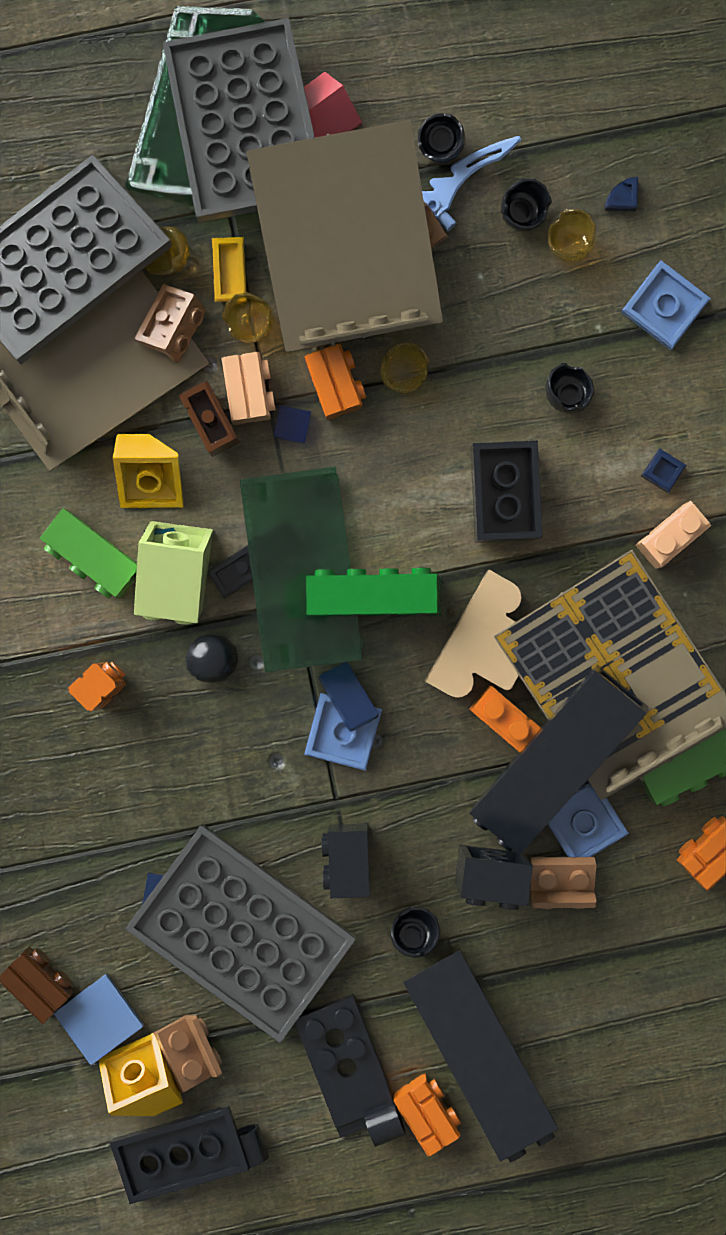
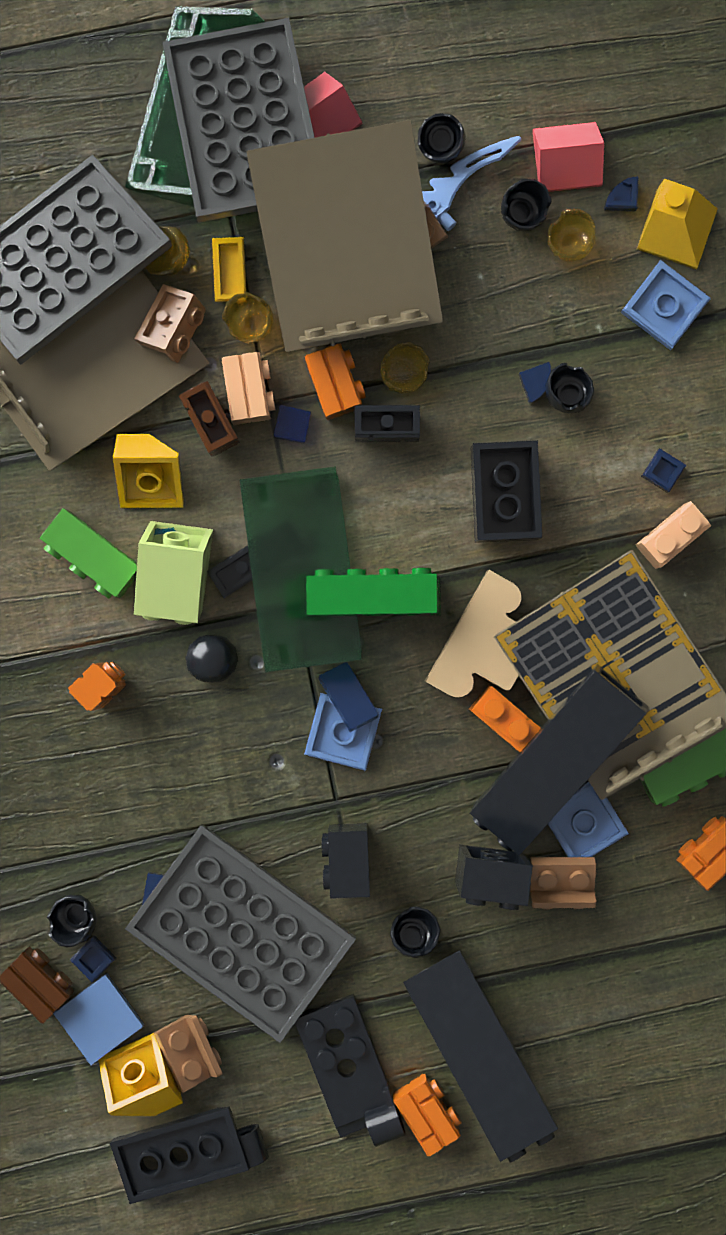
none -> black hair [47,894,97,947]
none -> dark blue tile [70,935,116,982]
none -> black brick [355,405,420,442]
none -> dark blue tile [518,362,551,404]
none -> coral slope [533,122,604,192]
none -> yellow slope [637,179,718,269]

